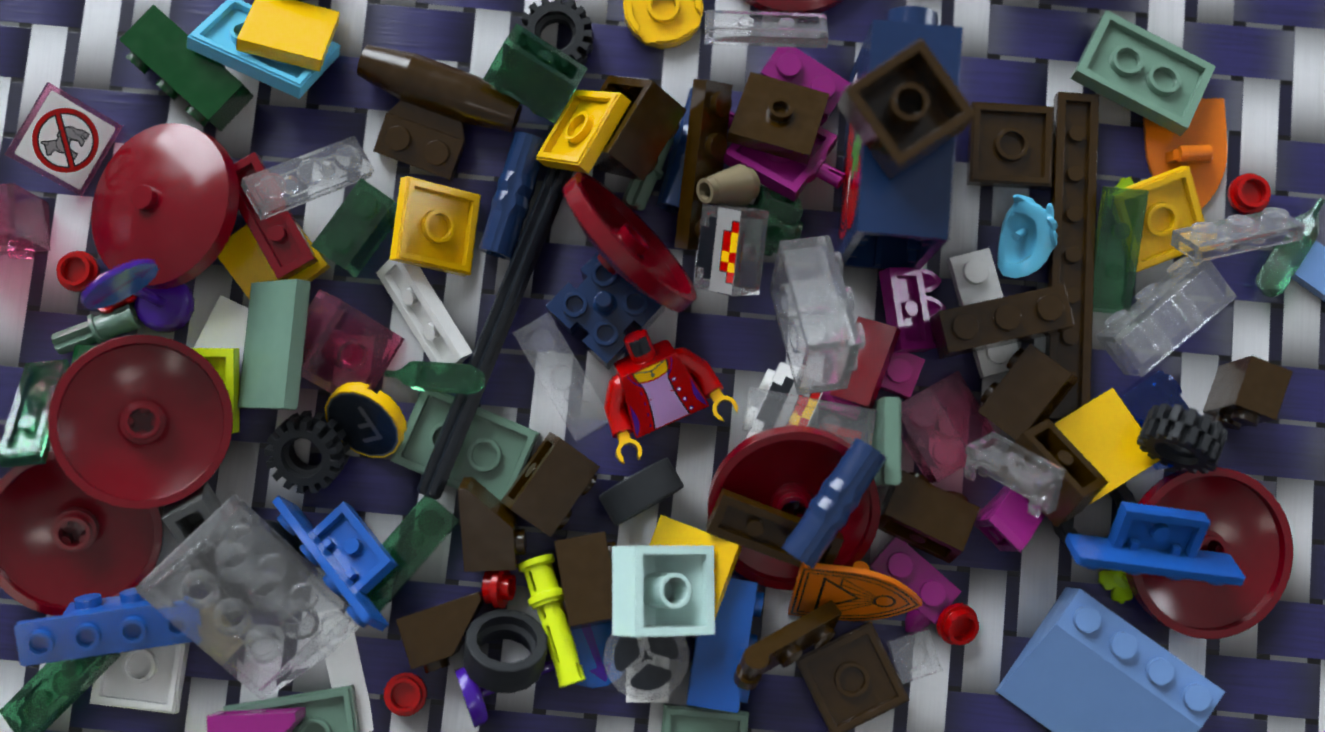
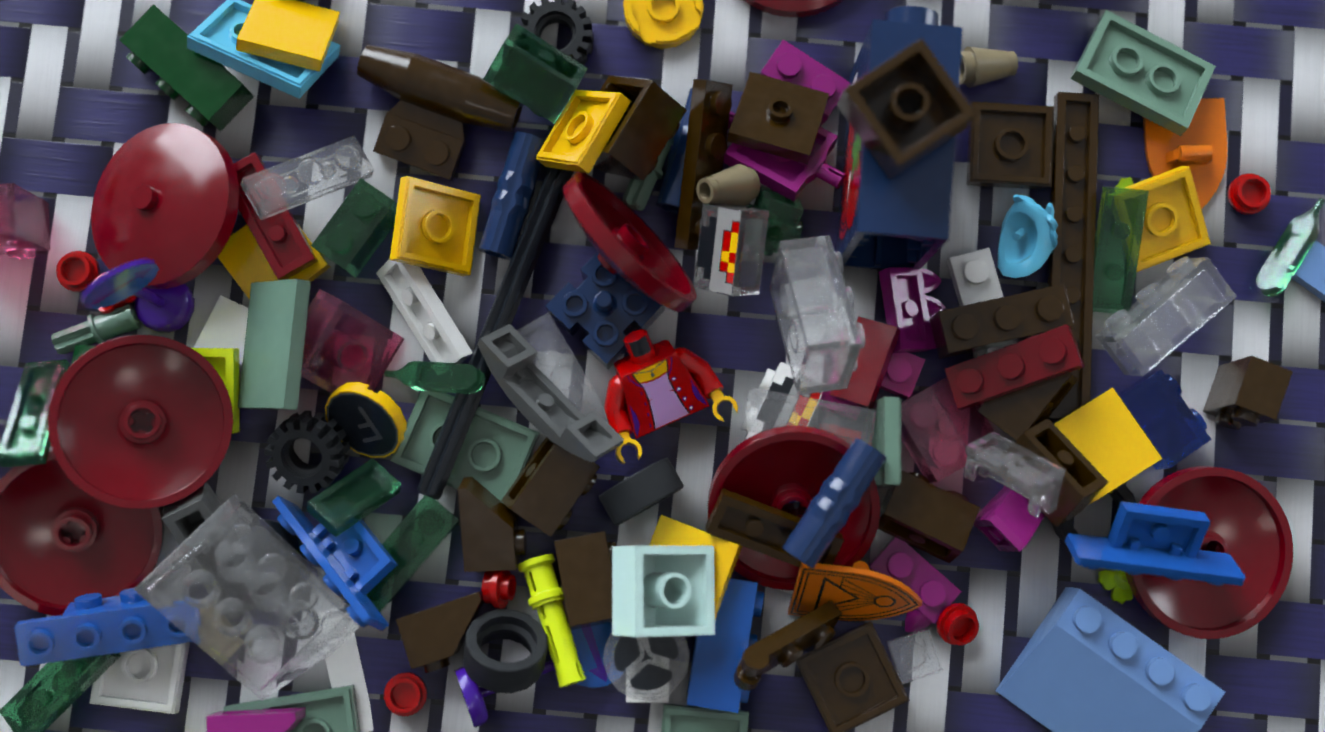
piece [4,82,123,197] -> none
clear tile [704,10,828,48] -> none
black tyre [1137,403,1228,474] -> none
clear plate [1171,207,1305,263] -> none
none -> clear green tile [307,458,401,537]
none -> dark grey slope [478,324,624,463]
none -> dark red plate [945,324,1085,410]
none -> dark tan cone [959,47,1018,88]

